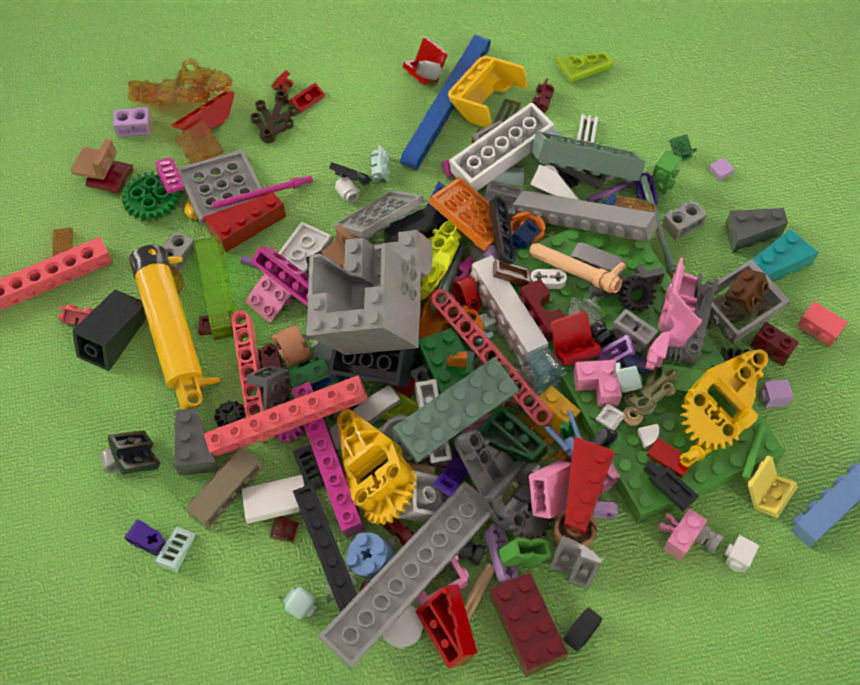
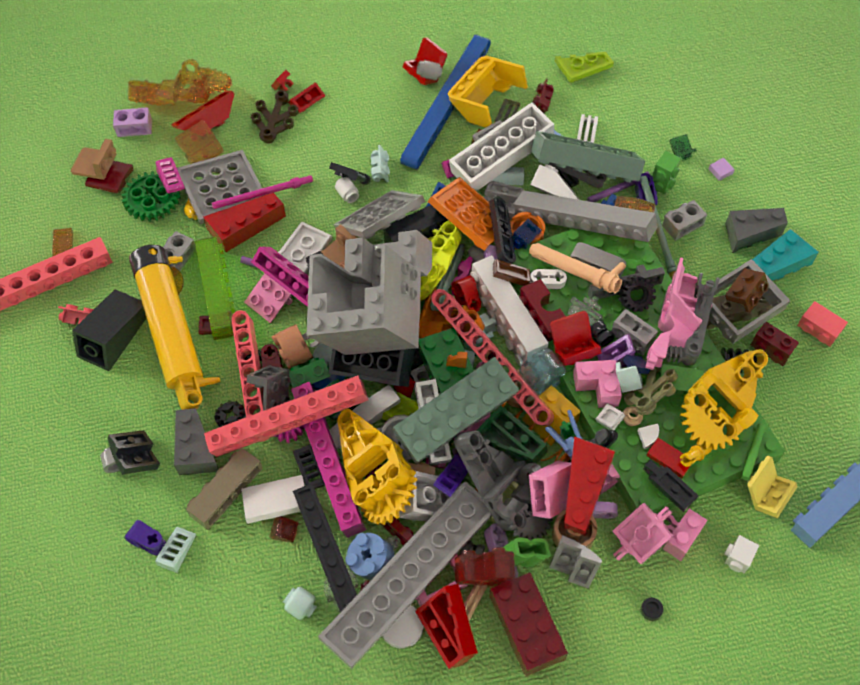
black tyre [563,608,603,651] -> none
light grey wheel [694,524,724,553] -> none
lavender brick [759,379,793,408] -> none
none -> clear red brick [455,547,515,586]
none -> bright pink plate [613,503,673,564]
none -> black tile [641,597,664,621]

